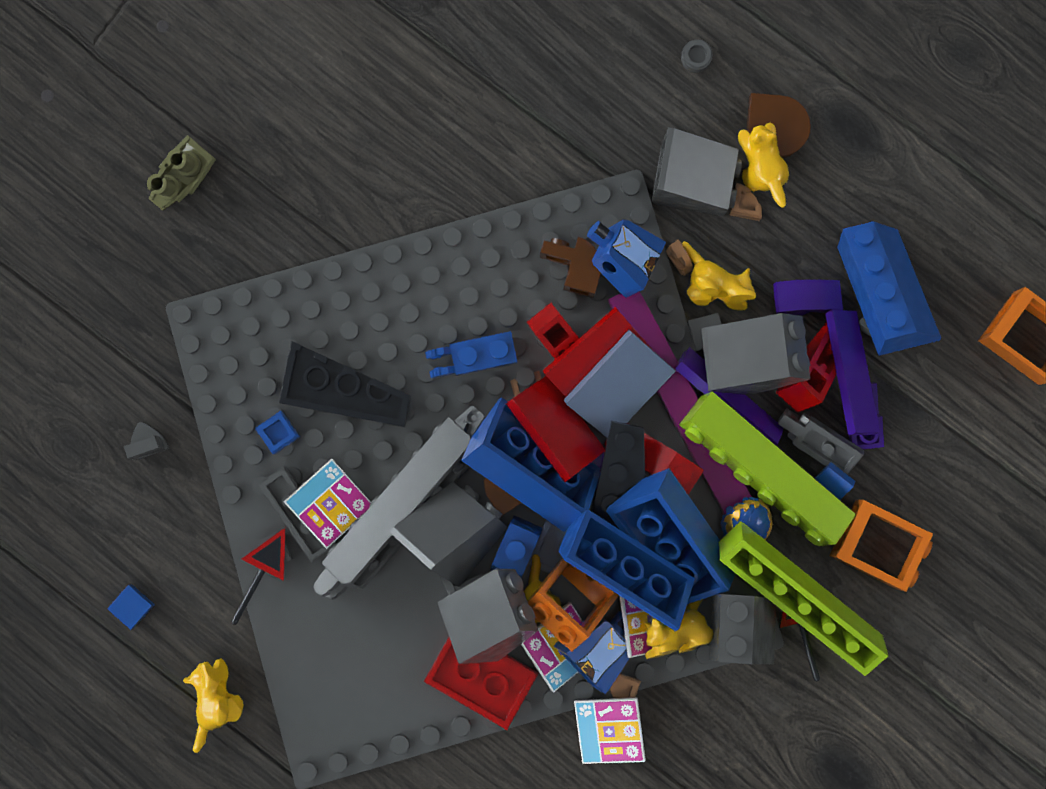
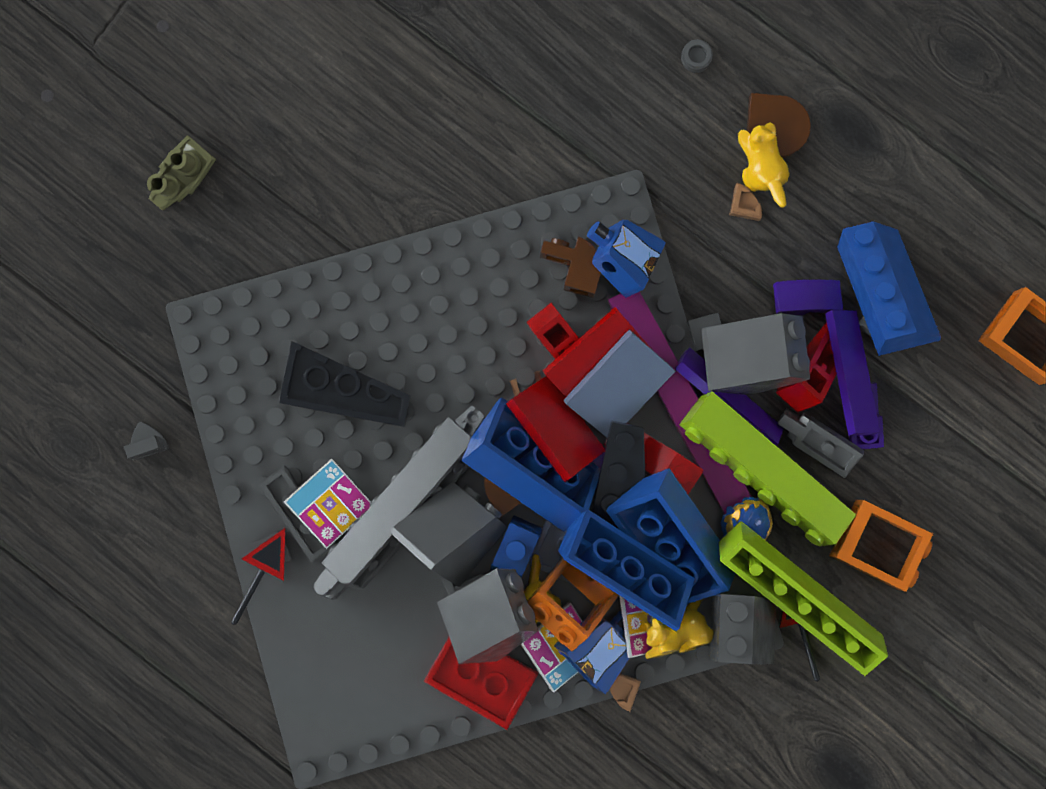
blue tile [107,584,155,630] -> none
yellow animal [183,658,244,753] -> none
blue tile [255,410,301,455] -> none
blue hinge [425,331,518,378] -> none
piece [574,697,646,764] -> none
dark grey slope [651,127,742,216] -> none
medium nougat tile [666,239,693,276] -> none
yellow animal [682,241,756,310] -> none
blue tile [814,462,856,500] -> none

